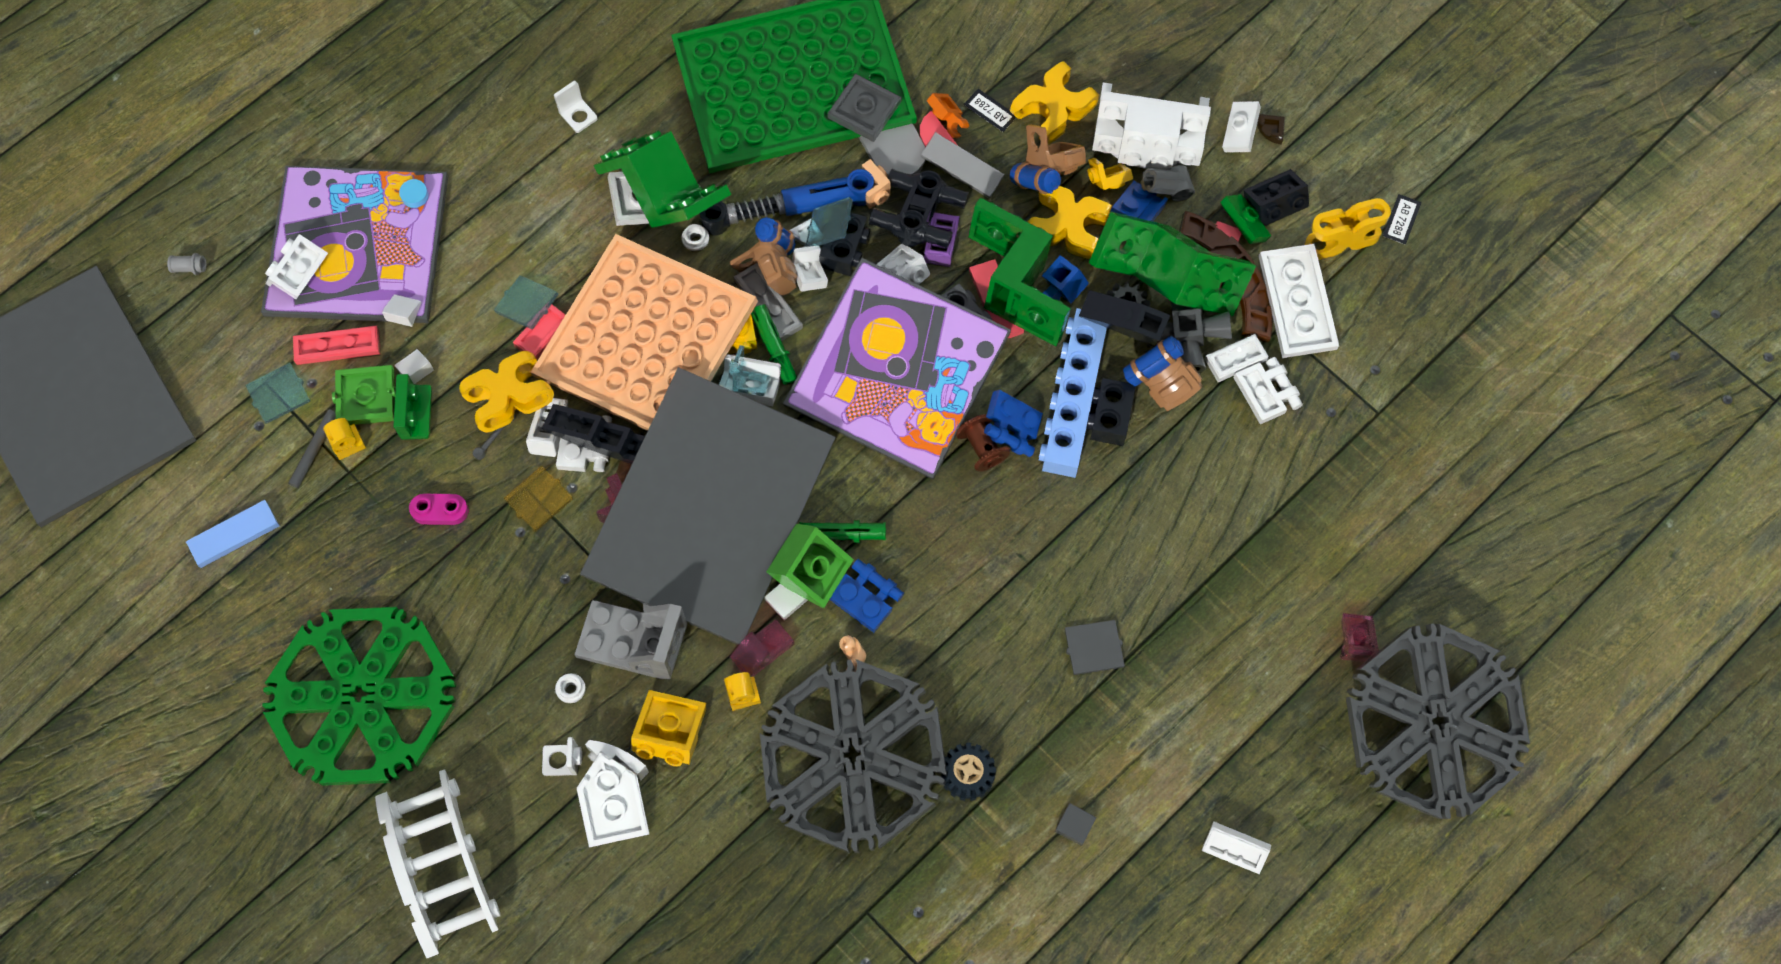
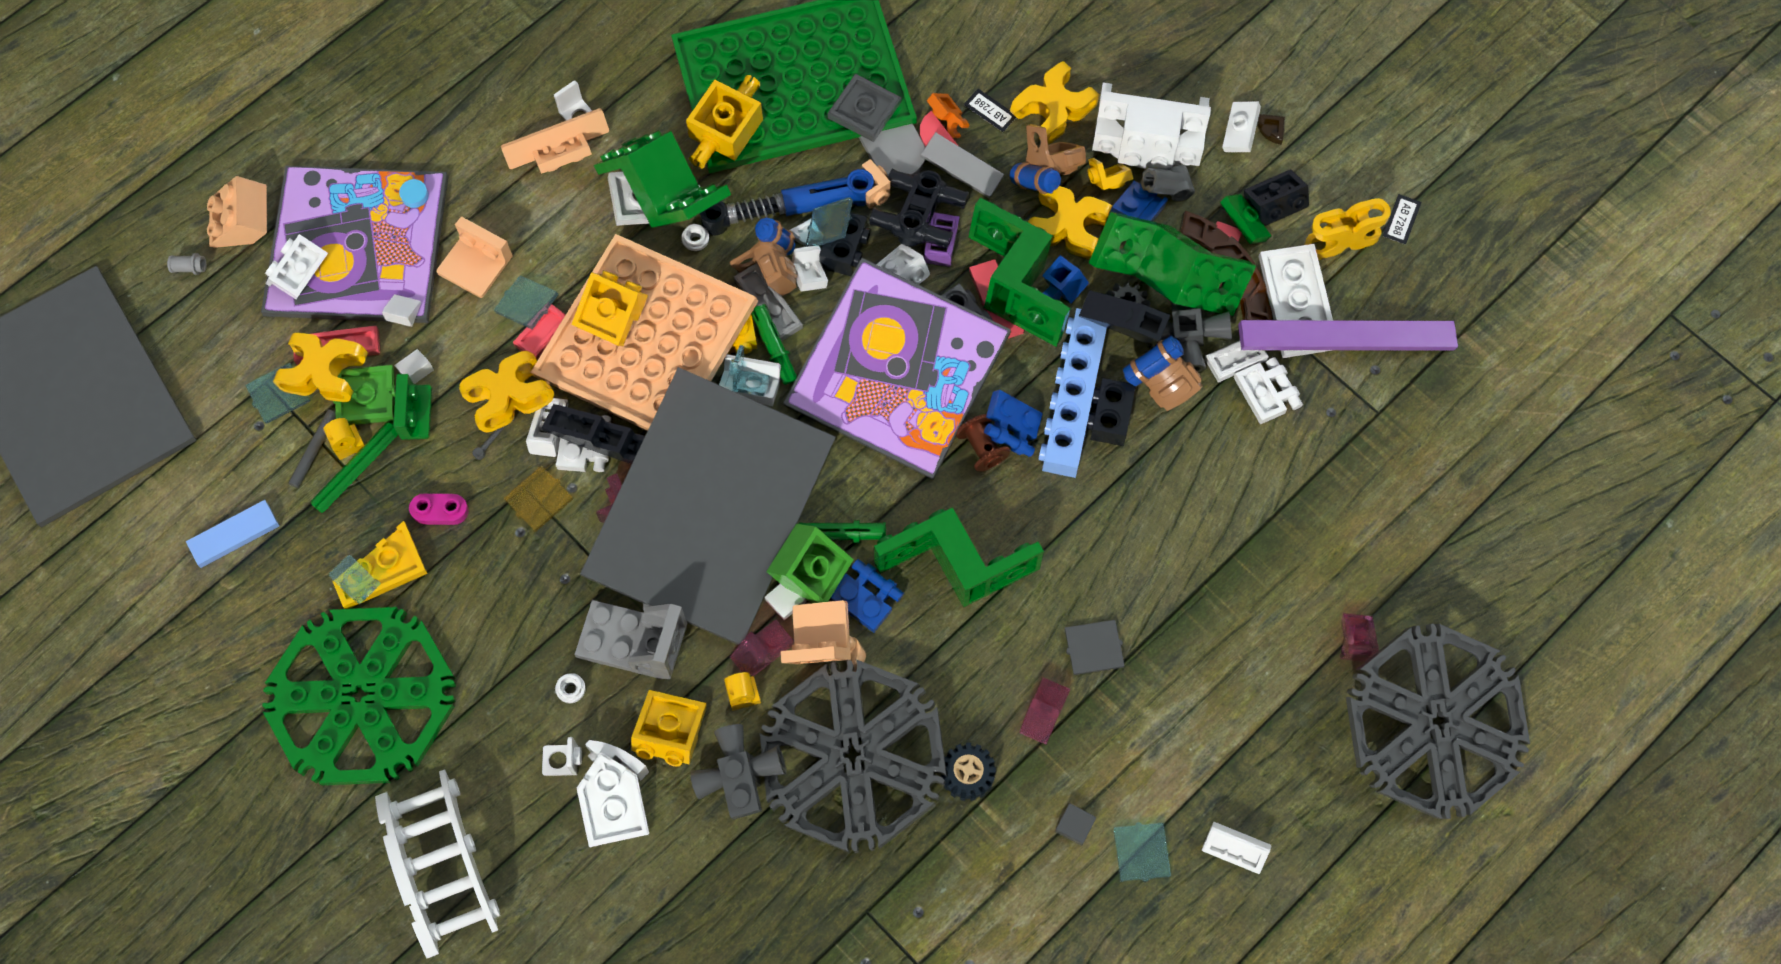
none -> light nougat slope [207,176,267,248]
none -> yellow piece [273,333,368,402]
none -> green axle [311,422,398,513]
none -> clear light blue bracket [328,555,381,604]
none -> yellow wing [333,521,427,609]
none -> light nougat bracket [437,216,513,298]
none -> light nougat bracket [501,108,609,174]
none -> yellow plate [571,270,648,346]
none -> yellow brick [686,75,763,169]
none -> dark grey brick [690,724,787,820]
none -> light nougat bracket [781,600,851,664]
none -> green bracket [874,507,1044,608]
none -> clear pink slope [1019,677,1070,745]
none -> clear light blue piece [1113,822,1171,882]
none -> medium lavender tile [1238,320,1458,350]

